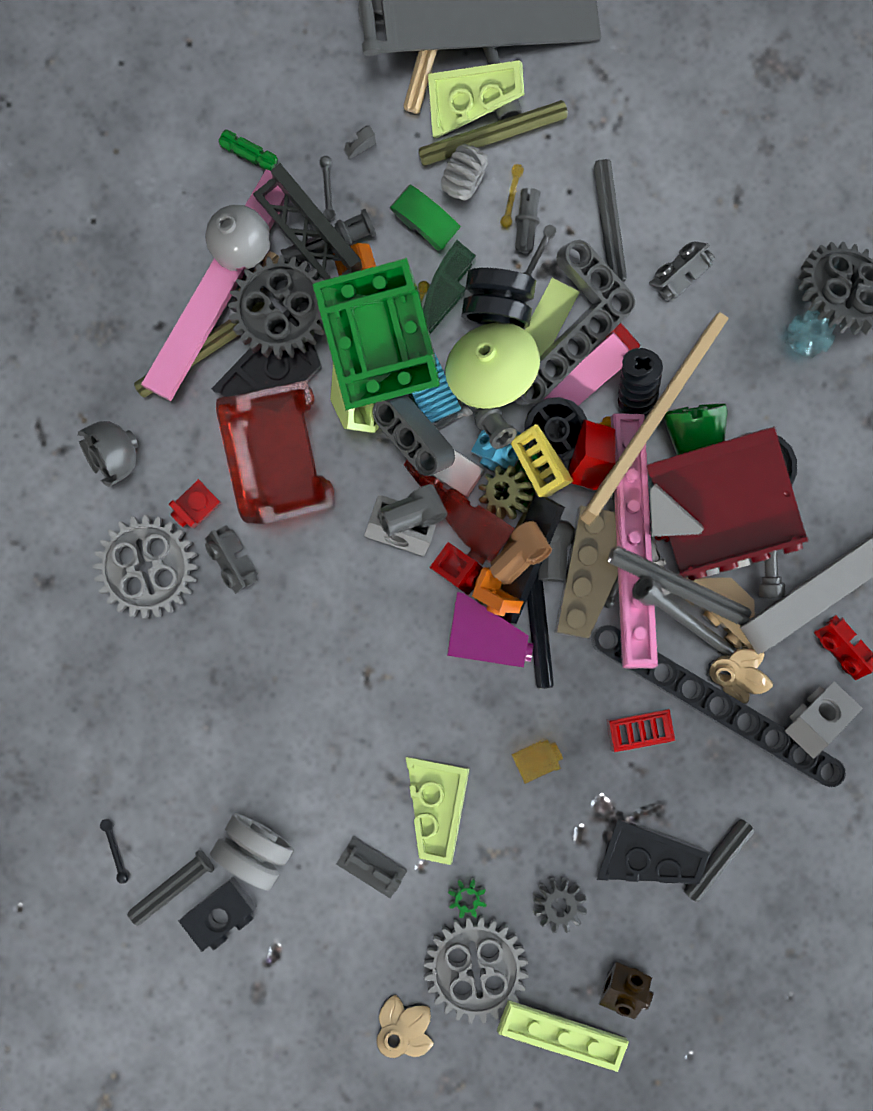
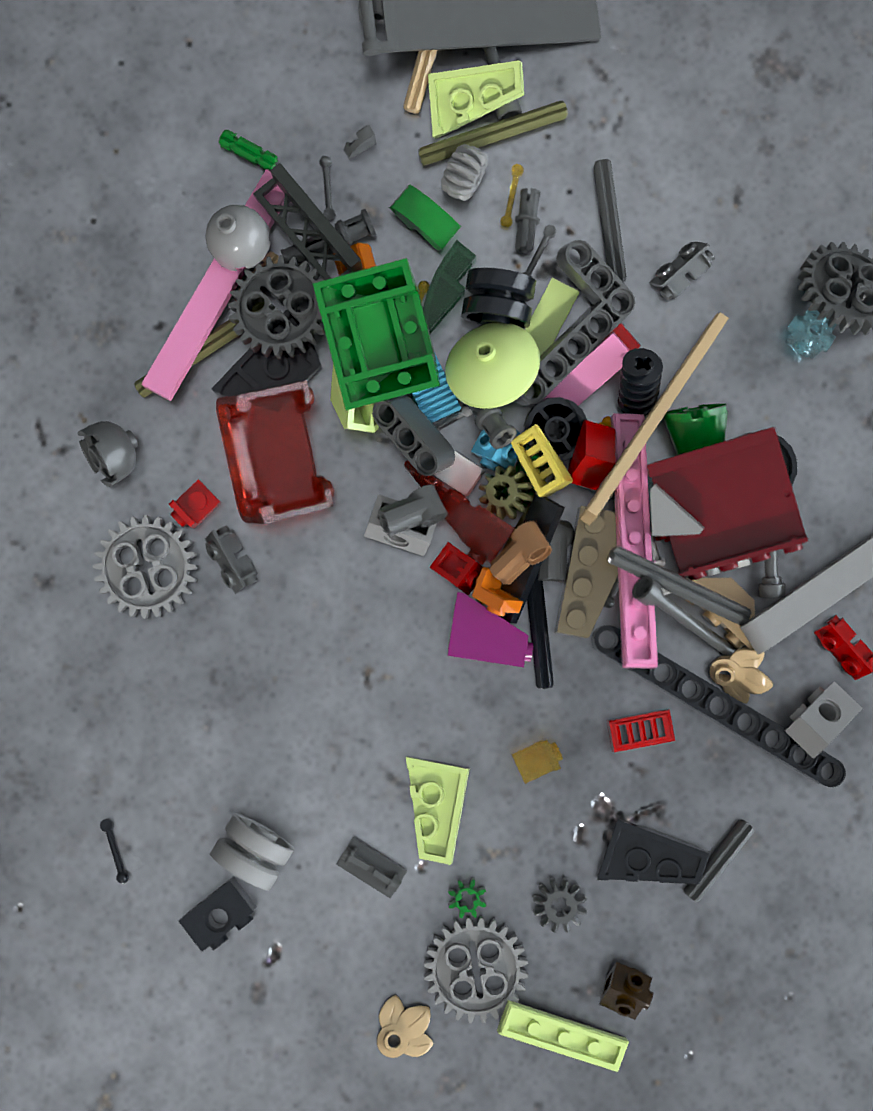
dark grey axle [127,850,214,926] -> none

